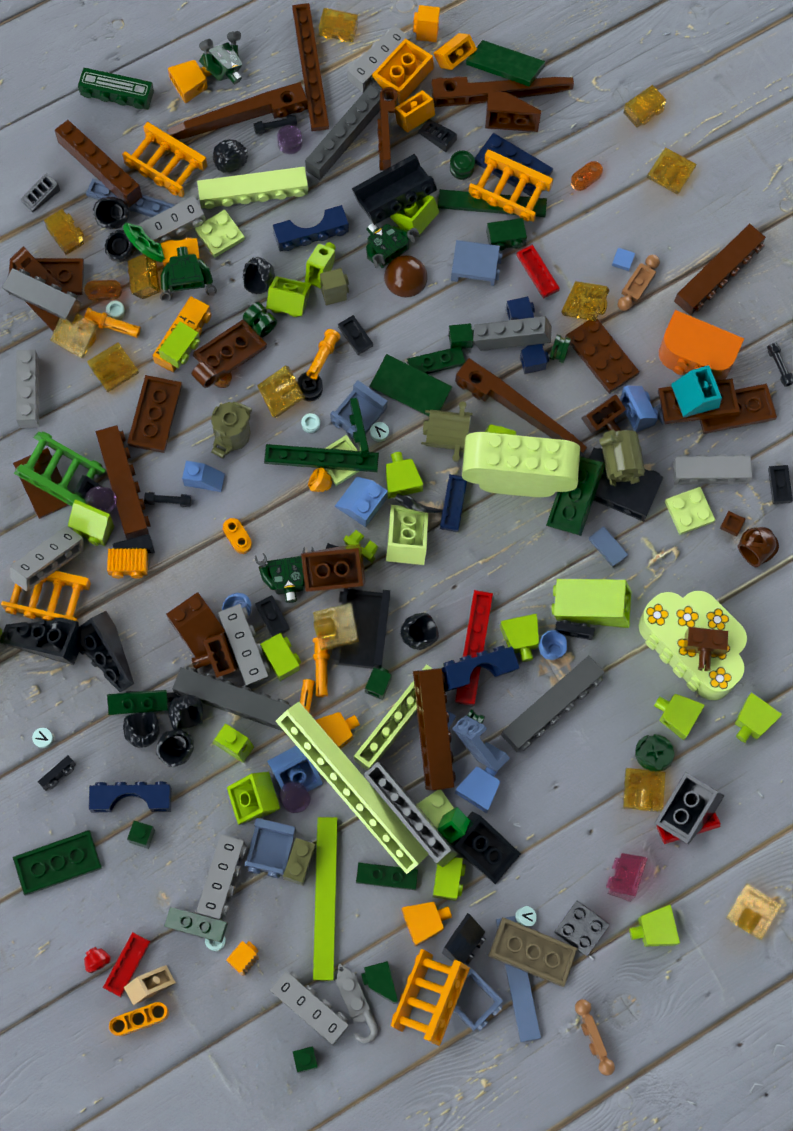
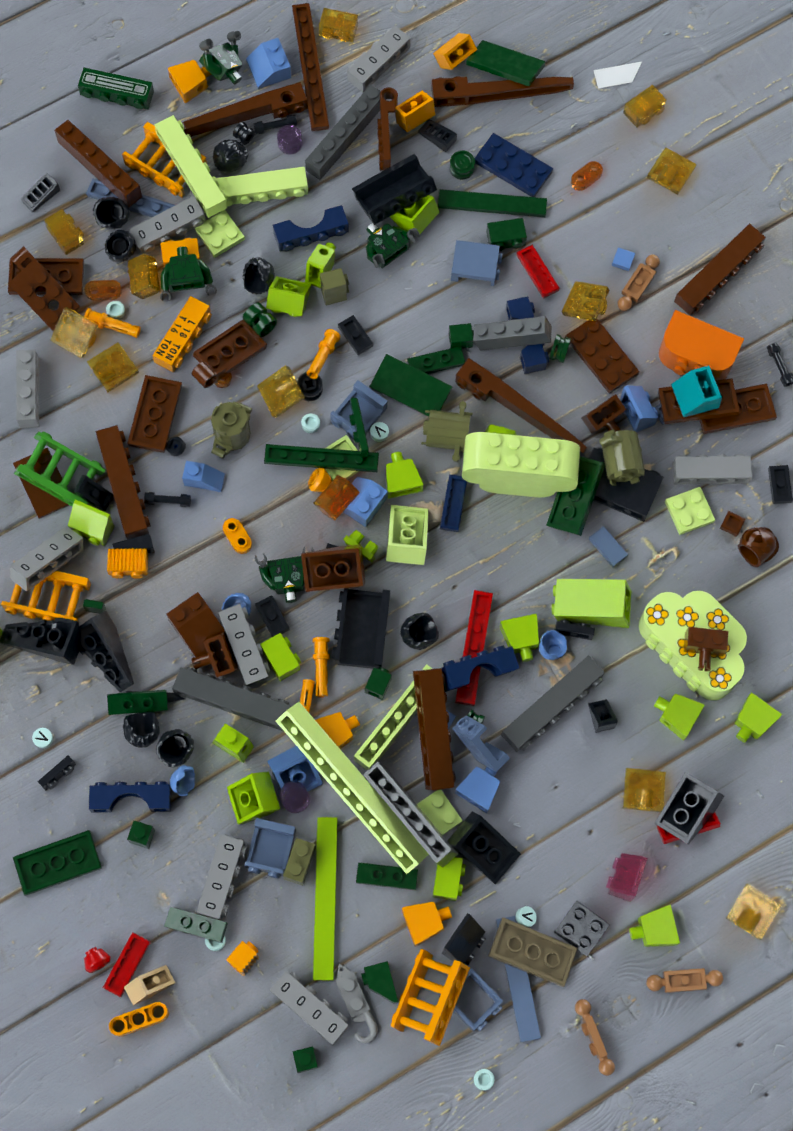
brick [2,268,82,323] -> none
clear purple wheel [85,487,116,513] -> none
green tile [123,223,165,263] -> none
lime brick [159,321,200,369] -> none
black hair [168,695,203,730] -> none
clear yellow plate [313,603,359,651] -> none
light orange slope [372,38,434,104] -> none
reddish brown piece [384,255,428,297] -> none
black bar [395,493,443,513] -> none
light orange brick [413,5,440,42] -> none
green brick [437,807,470,843] -> none
light orange fence [469,149,553,222] -> none
reddish brown slope [485,90,541,132] -> none
dark green tile [635,734,675,772] -> none
none -> dark green tile [83,599,106,614]
none -> yellowish green brick [154,115,228,218]
none -> black tile [166,437,186,456]
none -> medium blue hair [170,765,195,796]
none -> black wheel [233,122,255,145]
none -> medium blue slope [246,38,291,89]
none -> clear orange brick [313,475,360,521]
none -> light aqua tile [473,1069,495,1091]
none -> black slope [588,699,618,733]
none -> white sticker [593,62,642,89]
none -> medium nougat plate [646,968,723,993]

